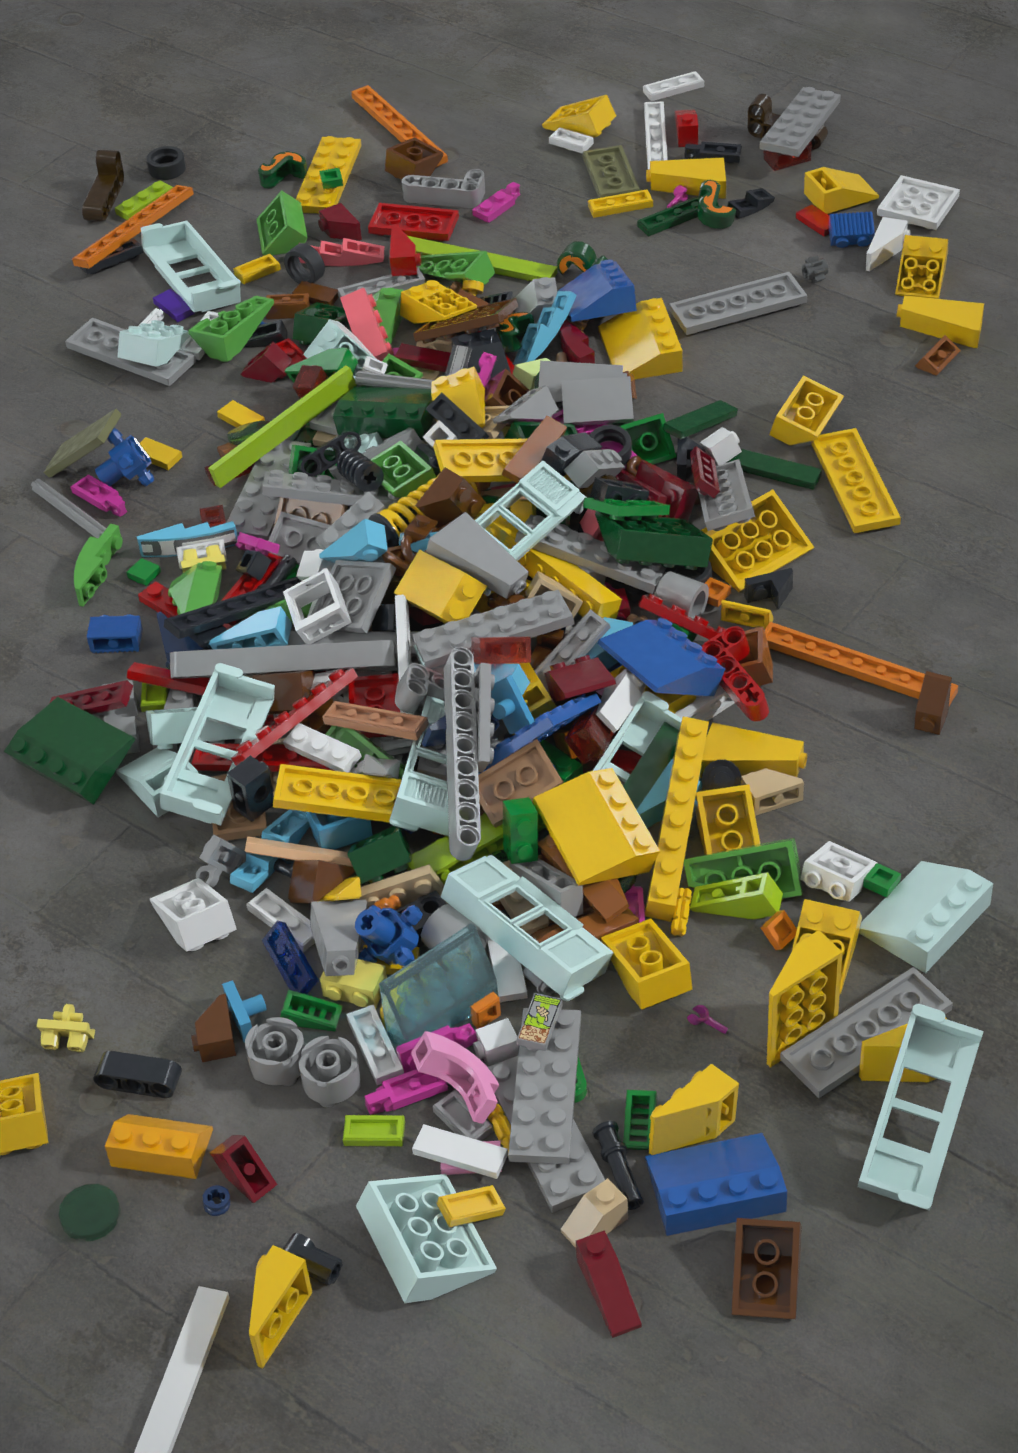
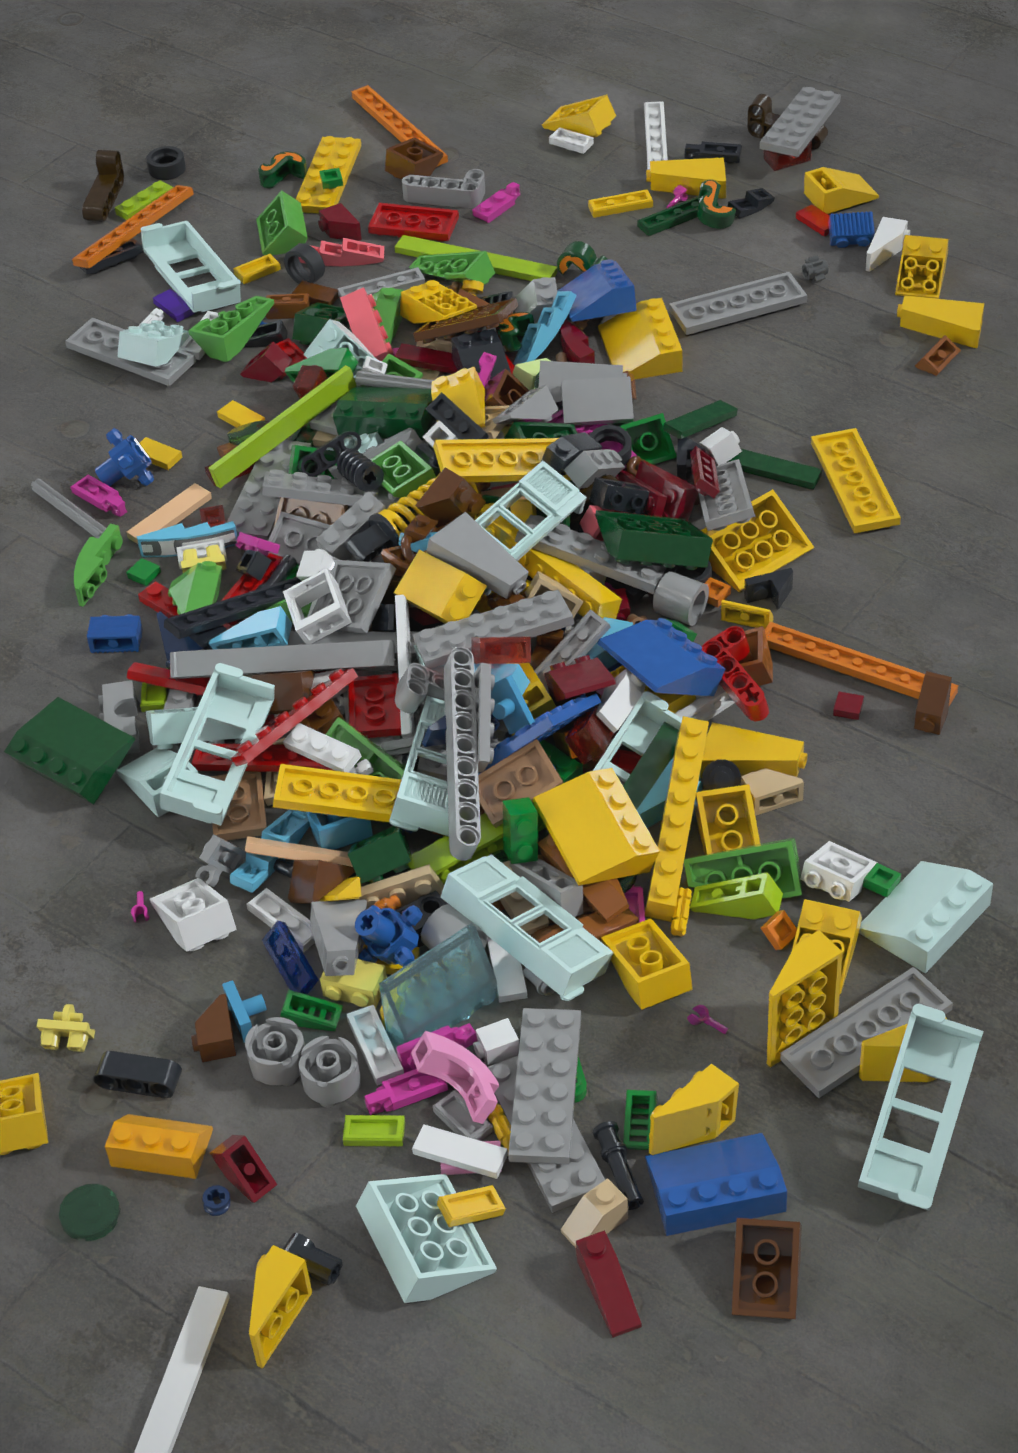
olive tile [43,409,121,478] -> none
dark red plate [49,680,133,715] -> none
black brick [227,755,274,822] -> none
medium azure slope [319,519,388,563] -> none
nougat tile [323,701,429,741] -> none
light grey slope [363,754,400,779] -> none
red slope [389,224,421,276] -> none
sticker [445,345,472,376] -> none
orange tile [470,992,501,1029] -> none
tile [502,416,567,483] -> none
tile [517,993,563,1051] -> none
olive tile [583,145,640,198] -> none
green wing [583,498,670,520] -> none
red plate [639,594,726,640] -> none
white tile [643,71,704,101] -> none
red slope [675,110,698,147] -> none
yellow slope [769,376,844,445] -> none
white plate [877,175,960,230] -> none
none -> light nougat tile [127,483,212,544]
none -> dark pink hand [131,891,150,923]
none -> dark red tile [833,691,864,720]

